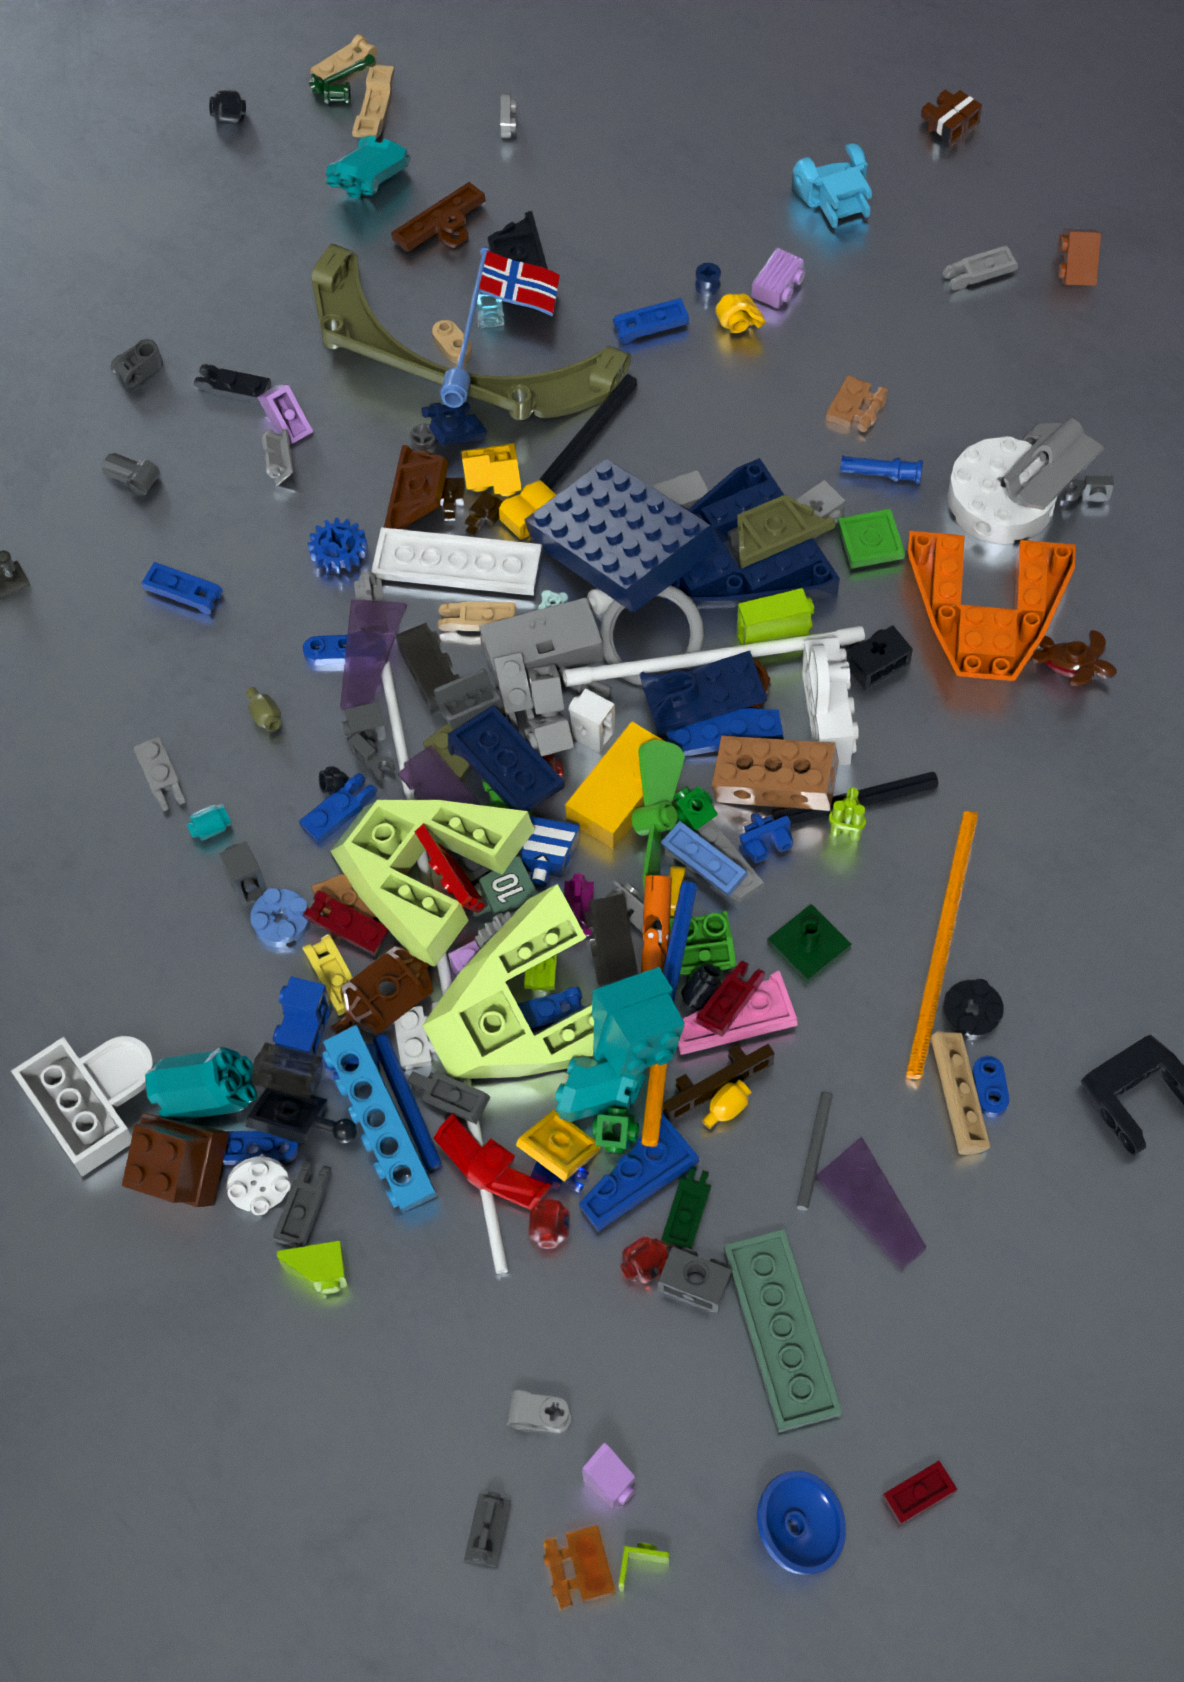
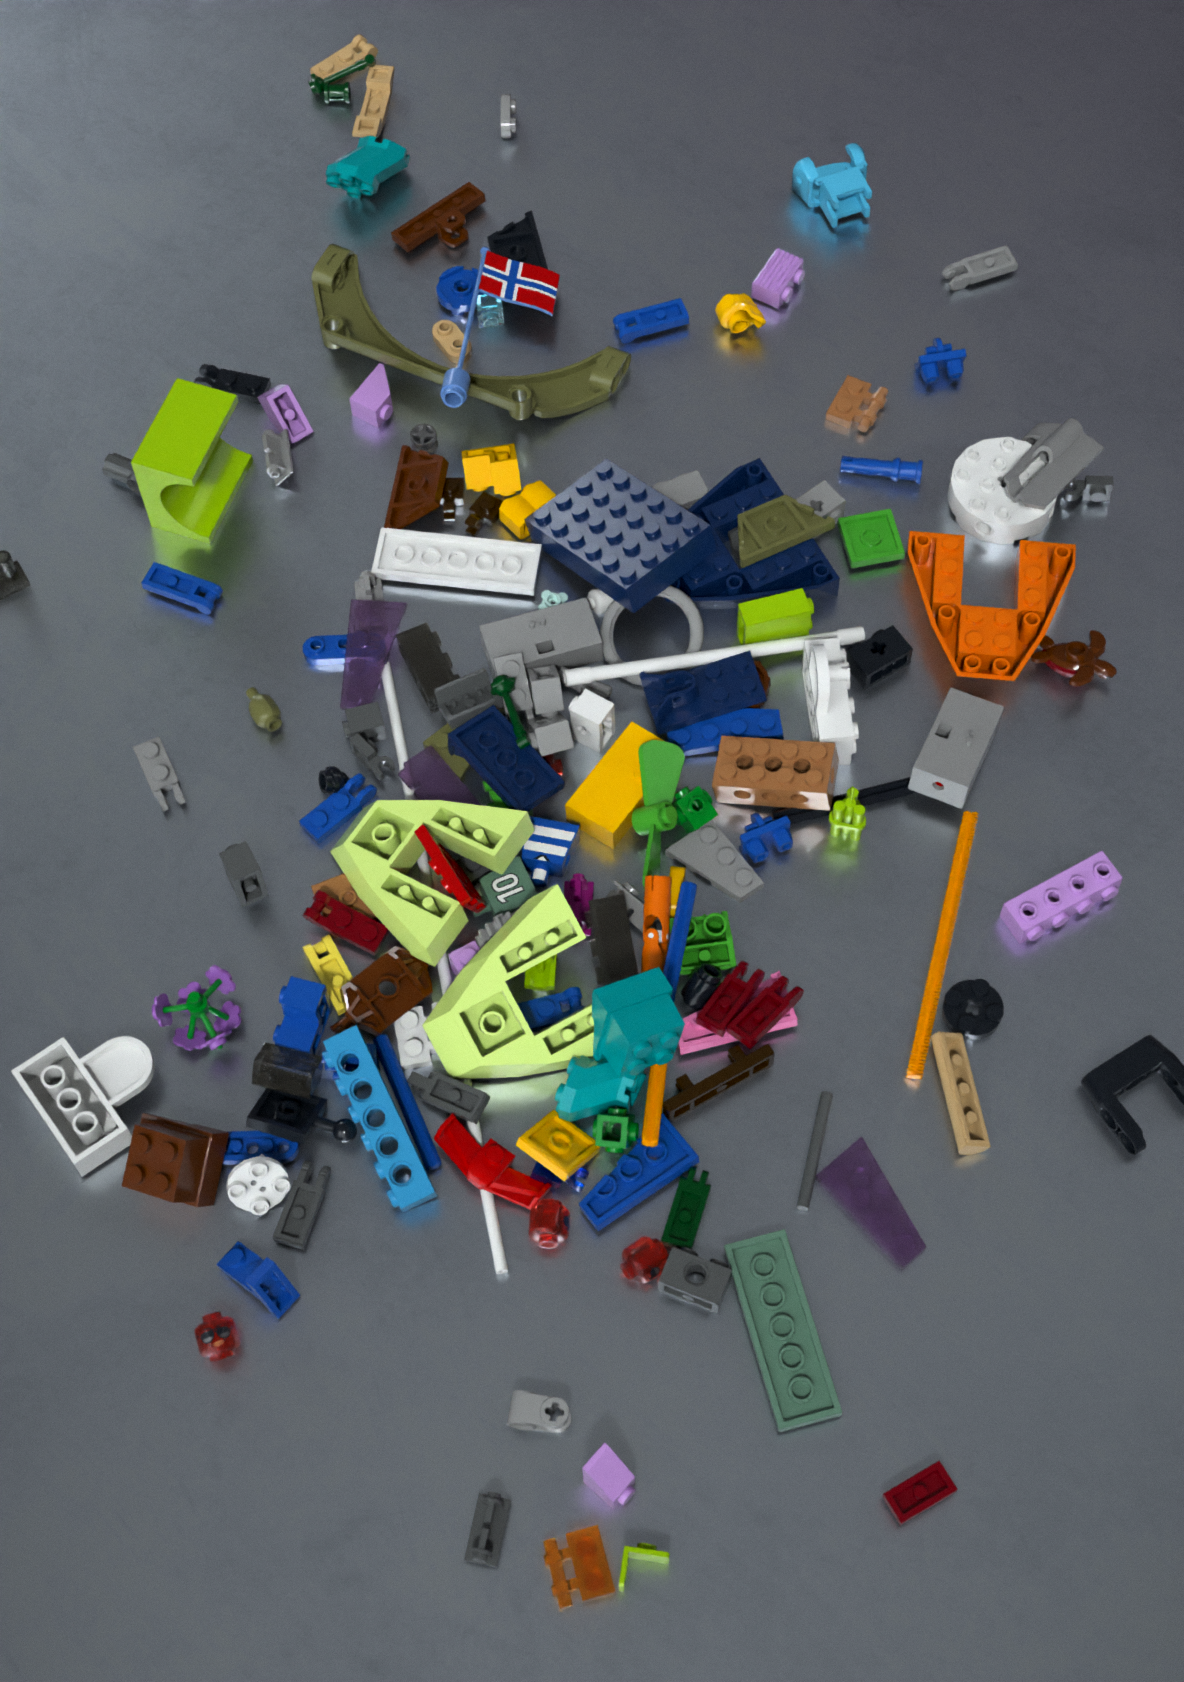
dark grey piece [110,339,163,388] -> none
teal brick [145,1047,257,1122] -> none
teal brick [186,804,232,842] -> none
black head [209,90,246,124] -> none
medium blue plate [250,888,310,947] -> none
lime slope [277,1241,348,1294] -> none
blue gear [308,518,368,574] -> none
dark blue plate [421,402,488,446] -> none
tan hinge [438,602,516,632] -> none
black axle [540,374,637,489] -> none
medium blue plate [661,821,748,897] -> none
dark blue wheel [695,262,721,296] -> none
yellow plant [702,1080,751,1129] -> none
blue dish [757,1471,846,1575] -> none
dark green tile [767,904,852,984] -> none
reddish brown hips [921,89,983,147] -> none
blue plate [972,1056,1010,1117] -> none
dark orange brick [1057,229,1101,286] -> none
none -> lime piece [131,378,253,544]
none -> medium lavender plant [152,965,241,1051]
none -> clear red head [194,1311,240,1362]
none -> blue bracket [216,1241,300,1319]
none -> lavender slope [350,363,393,428]
none -> blue plate [436,266,487,315]
none -> dark green piece [491,675,532,750]
none -> dark red hinge [727,976,804,1049]
none -> light grey brick [908,687,1005,809]
none -> blue hips [914,337,967,383]
none -> lavender brick [1000,851,1123,944]

